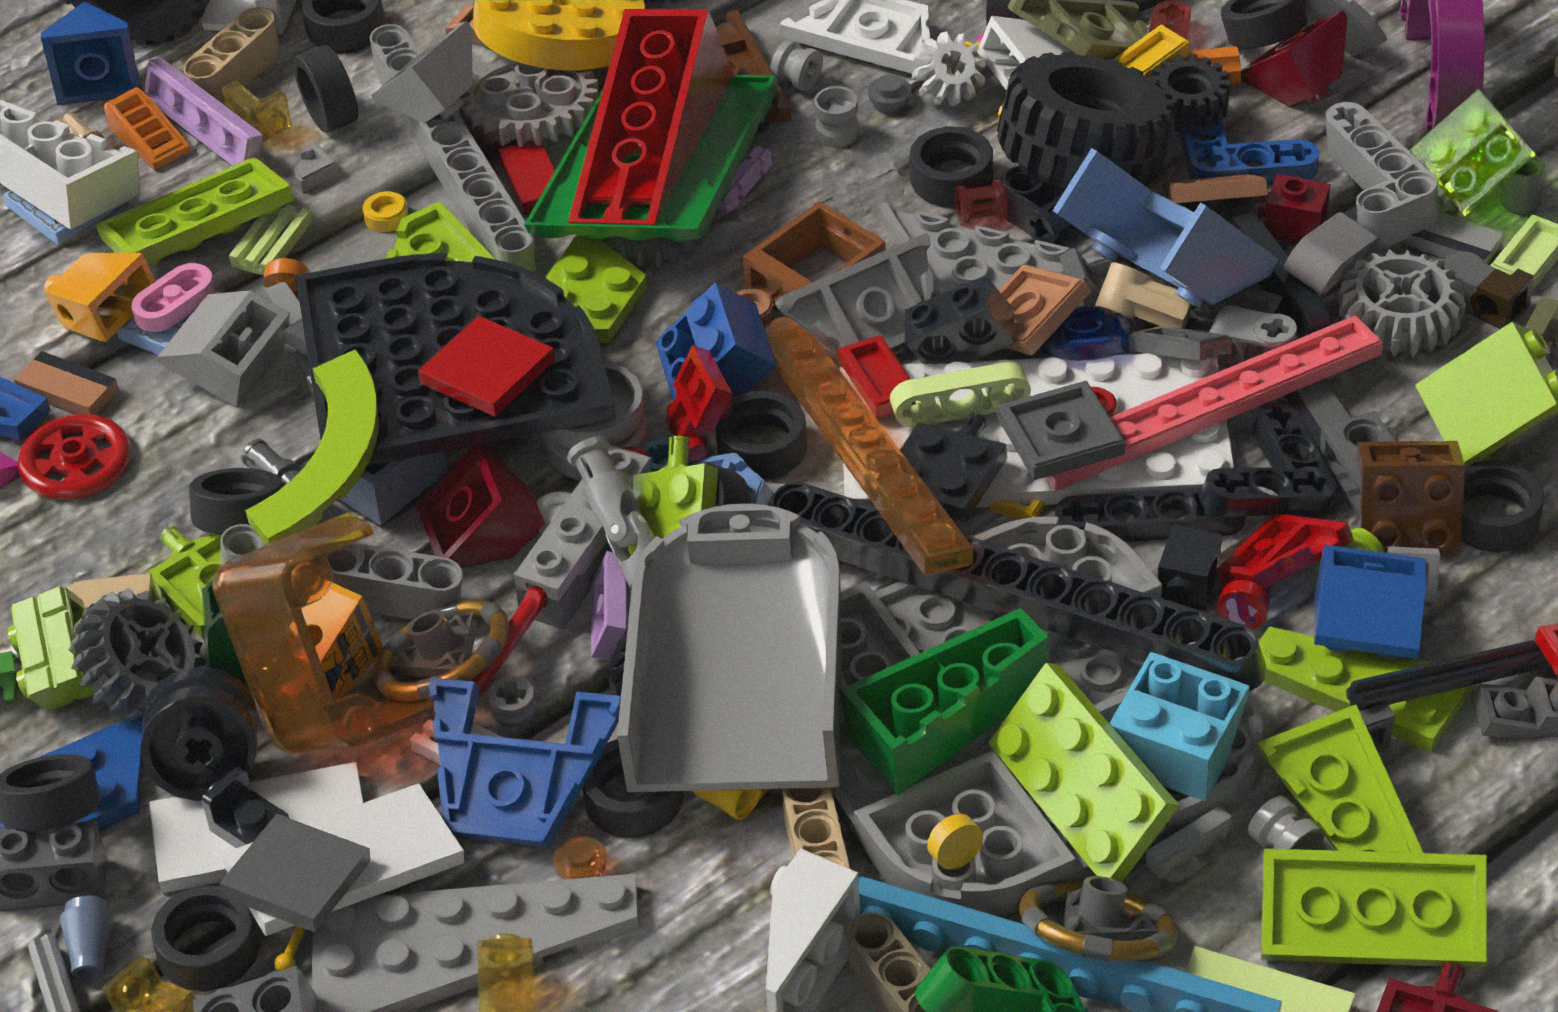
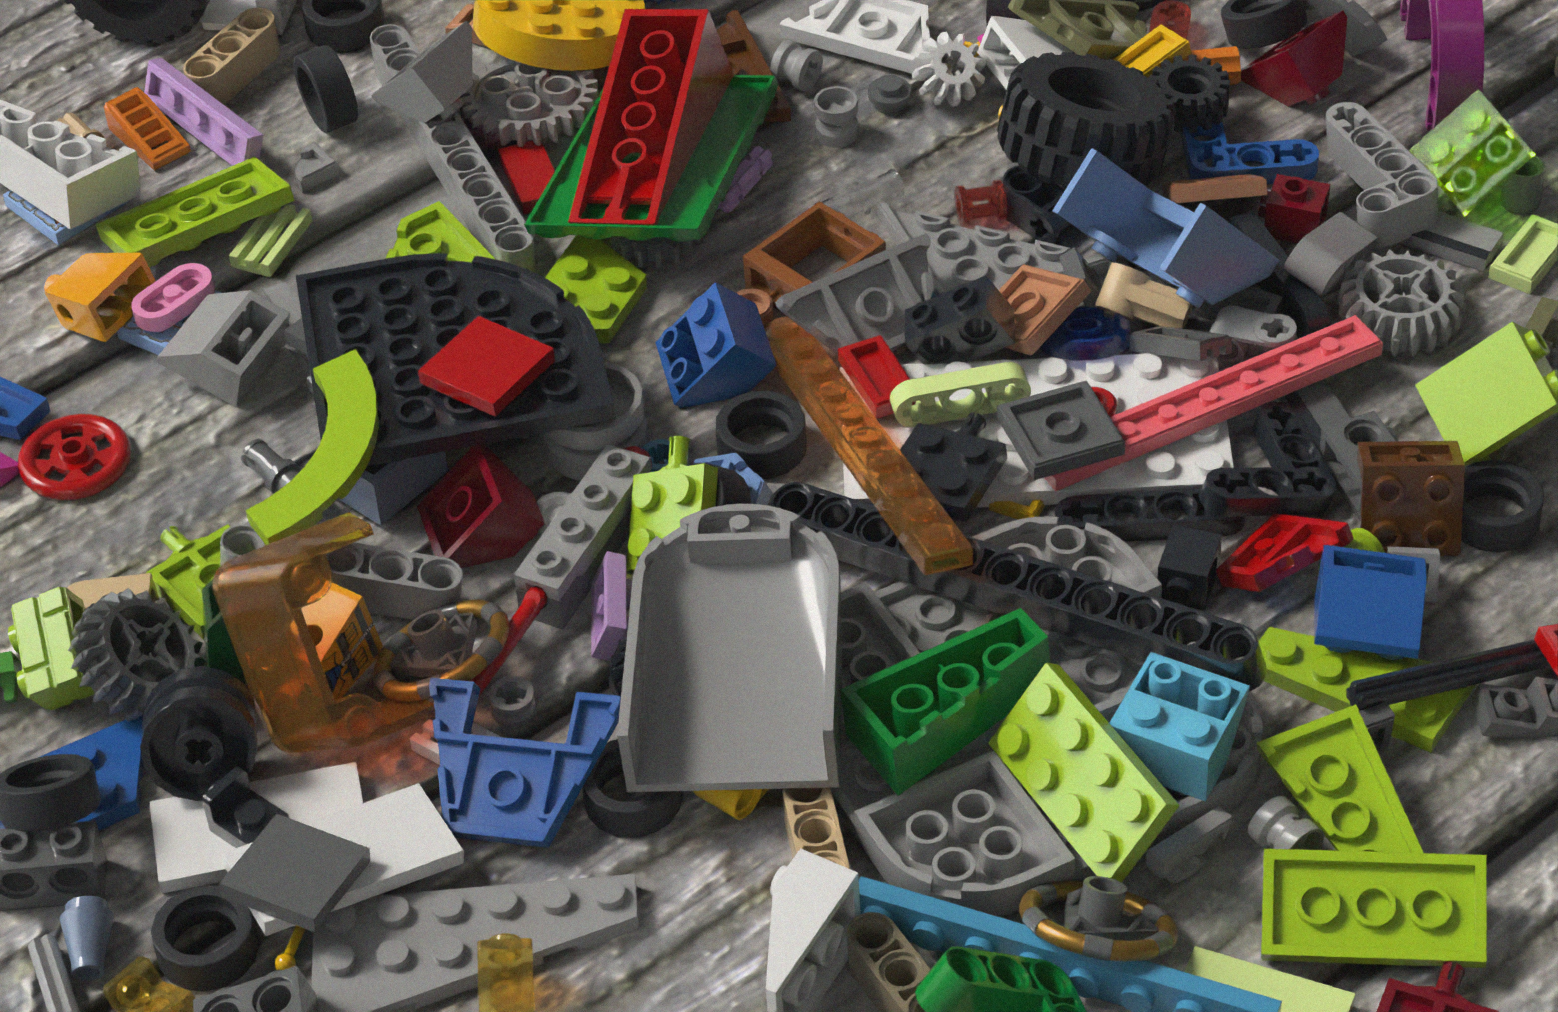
nougat tile [14,351,119,415] -> none
blue slope [41,2,142,105] -> none
black tyre [189,468,282,535] -> none
clear yellow bracket [222,80,292,142] -> none
orange tile [263,258,310,294] -> none
yellow tile [363,191,409,233] -> none
clear orange plate [553,836,607,880] -> none
light grey piece [567,436,655,590] -> none
red plate [666,345,732,462] -> none
black tyre [909,126,993,206] -> none
yellow tile [927,814,984,869] -> none
red tile [1217,580,1270,630] -> none
dark brown leg [1443,251,1534,329] -> none

